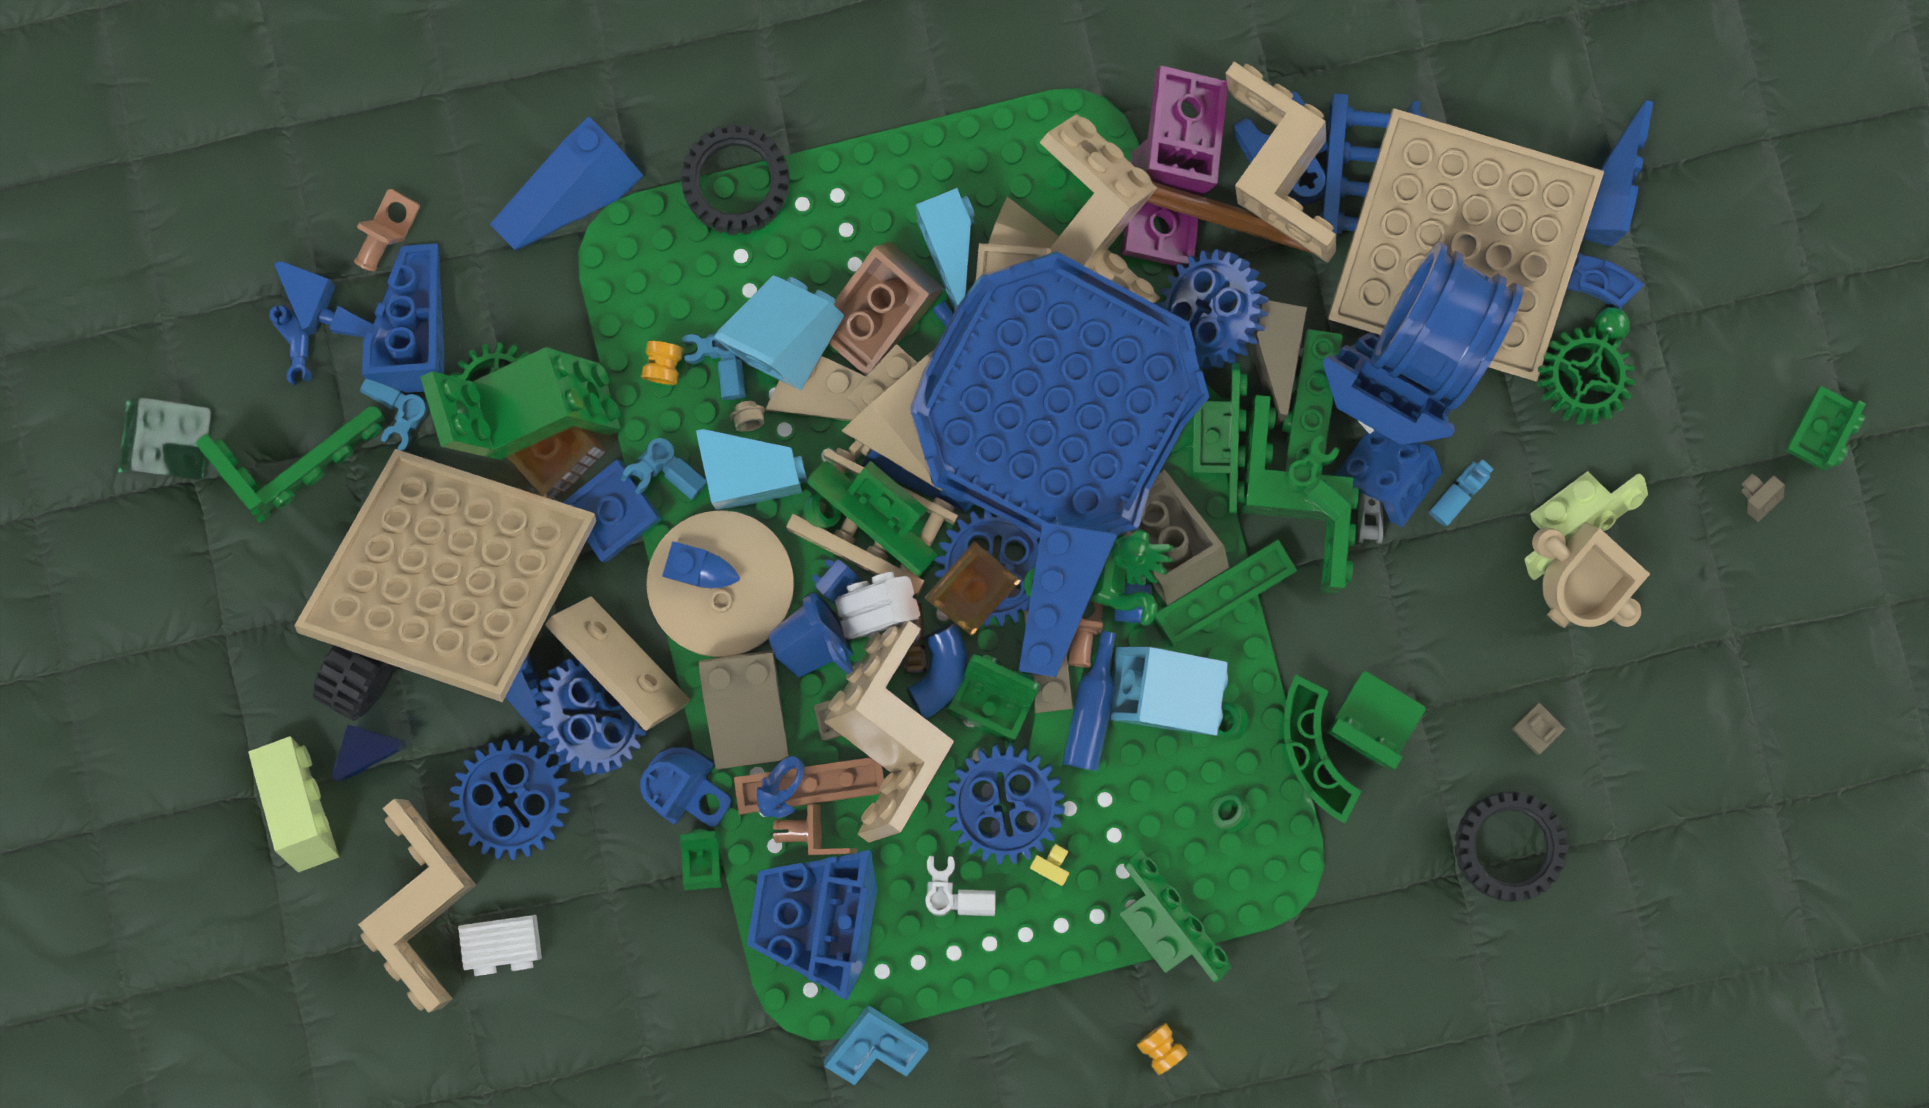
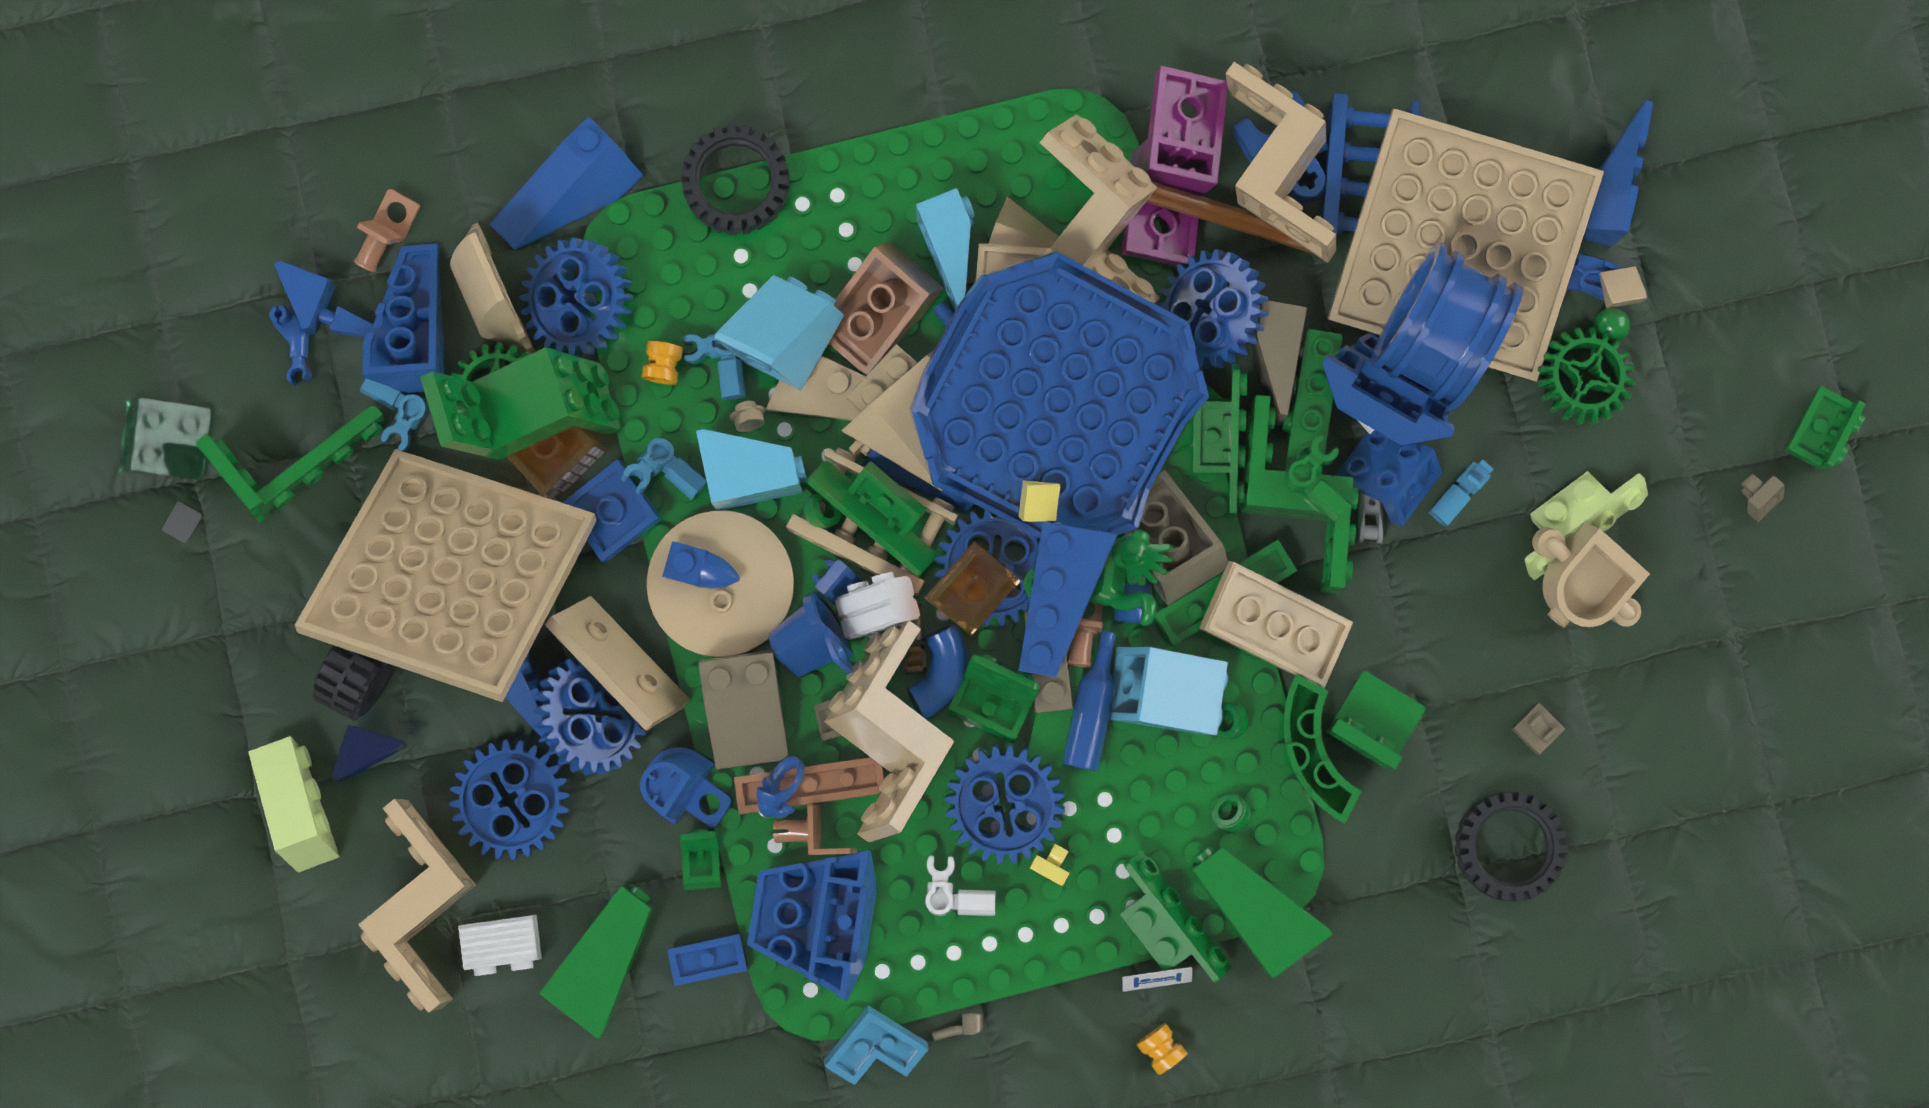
none -> dark grey sticker [162,502,202,543]
none -> tan wedge [450,222,535,354]
none -> blue gear [519,238,633,357]
none -> green slope [539,884,654,1039]
none -> blue plate [667,934,748,986]
none -> dark tan hand [932,1013,983,1041]
none -> light yellow slope [1019,480,1060,522]
none -> white sticker [1122,967,1192,992]
none -> green slope [1189,846,1333,979]
none -> tan plate [1199,561,1353,689]
none -> tan slope [1599,266,1647,309]

